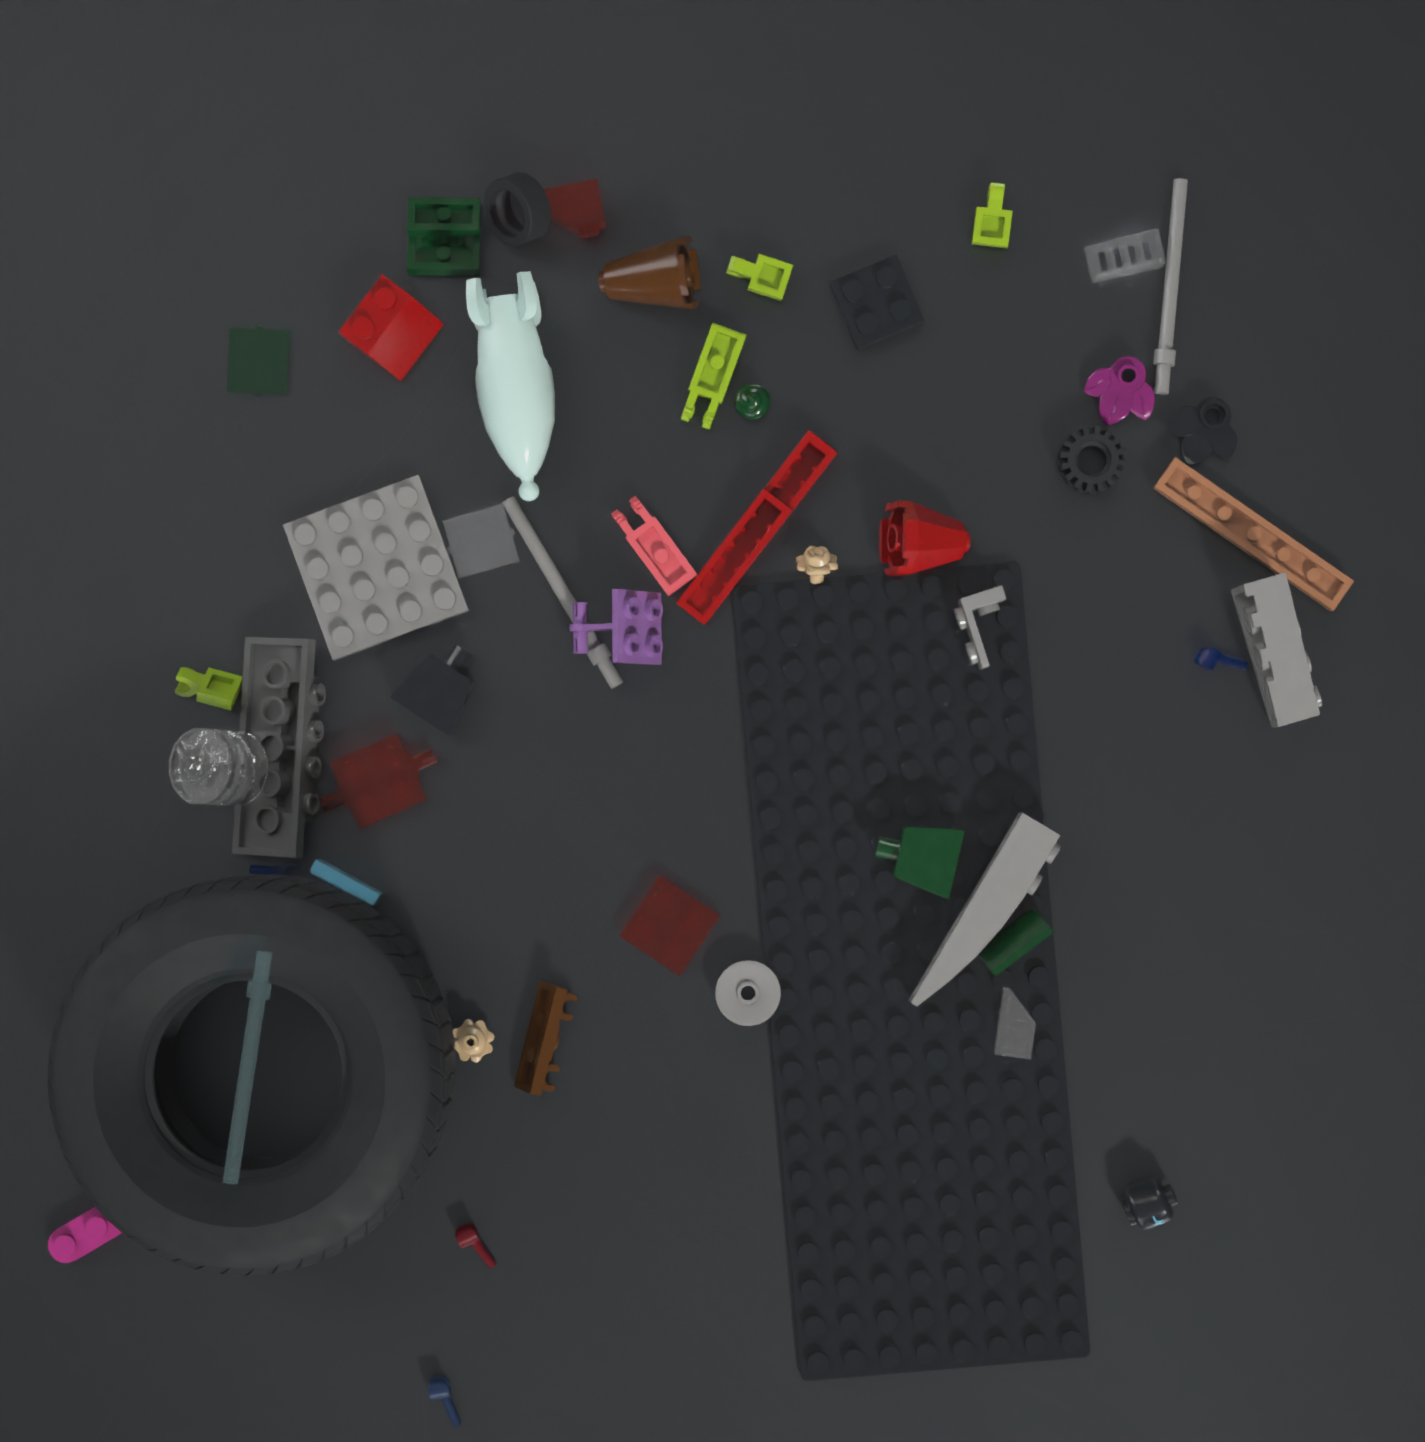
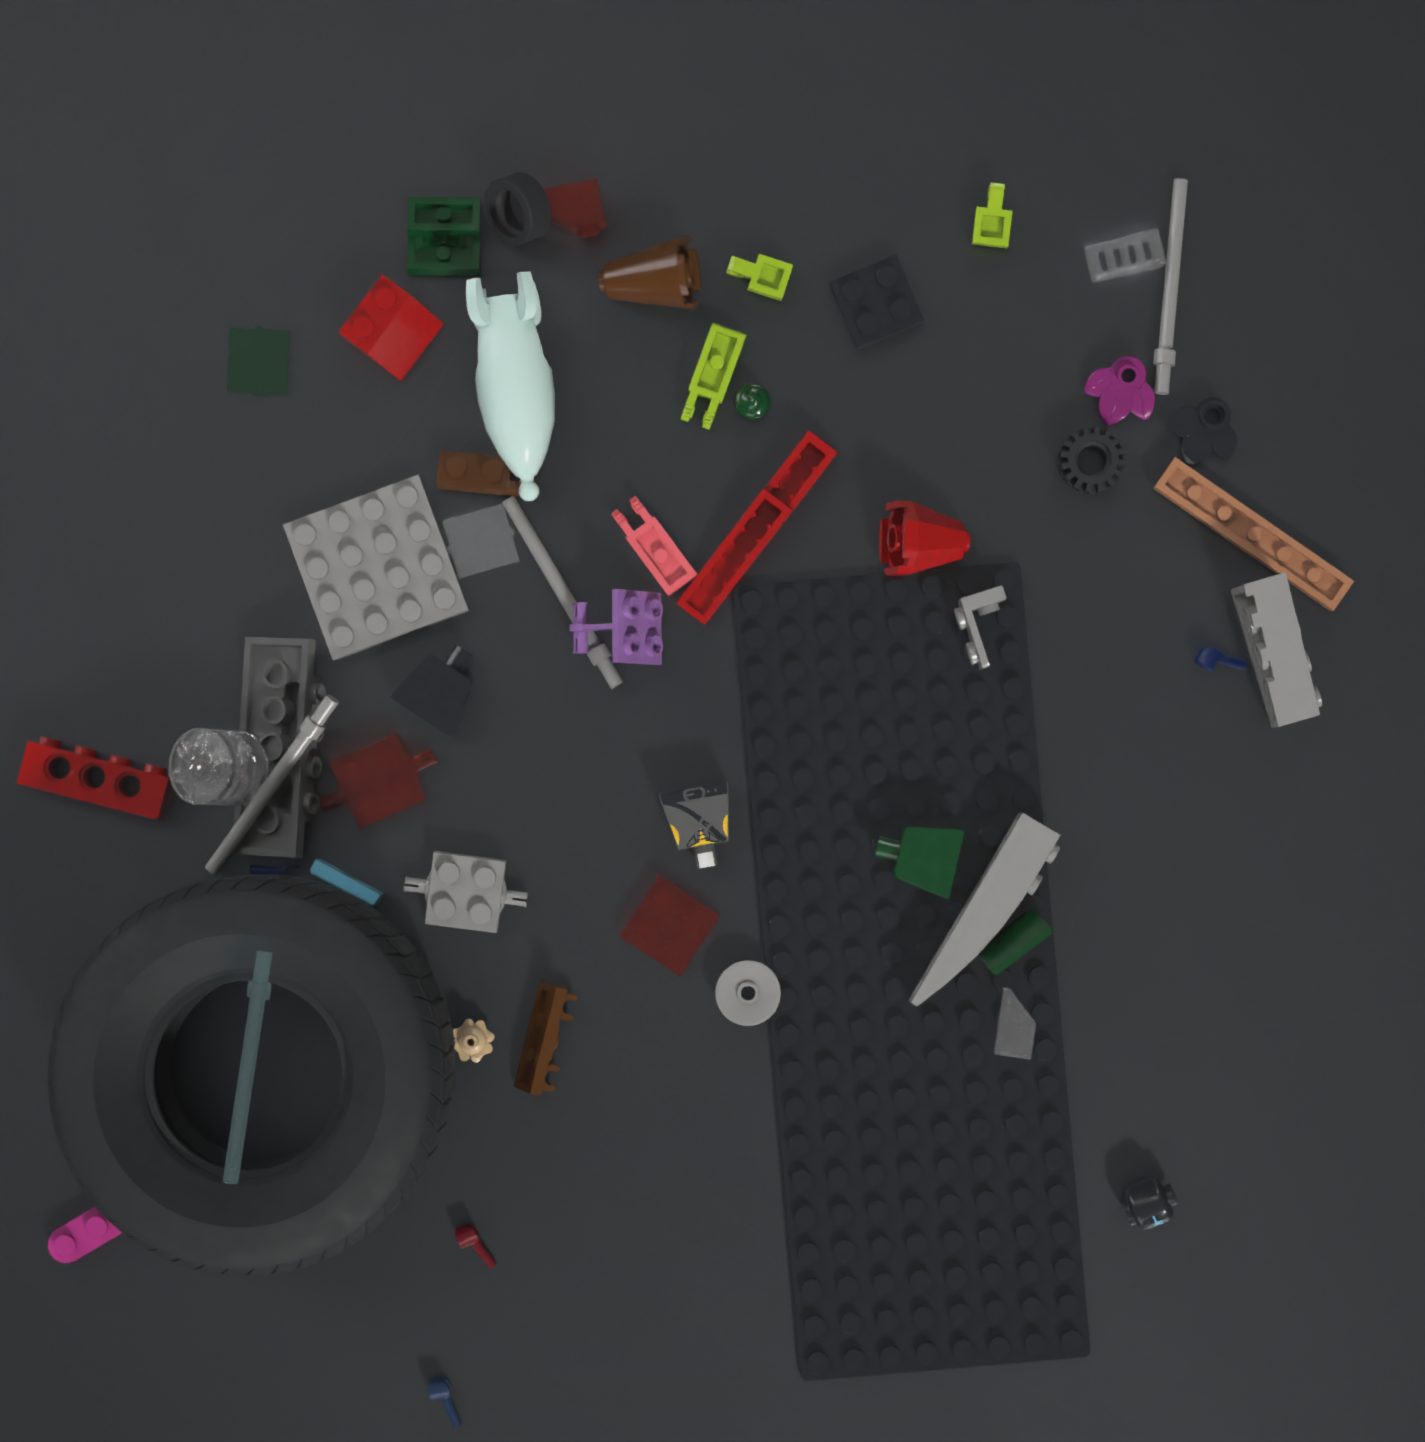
lime plate [175,667,243,711] -> none
tan plant [796,546,838,584] -> none
none -> red brick [17,736,175,820]
none -> light grey bar [205,694,339,875]
none -> light grey plate [404,851,528,933]
none -> reddish brown plate [436,450,540,497]
none -> torso [659,782,729,869]

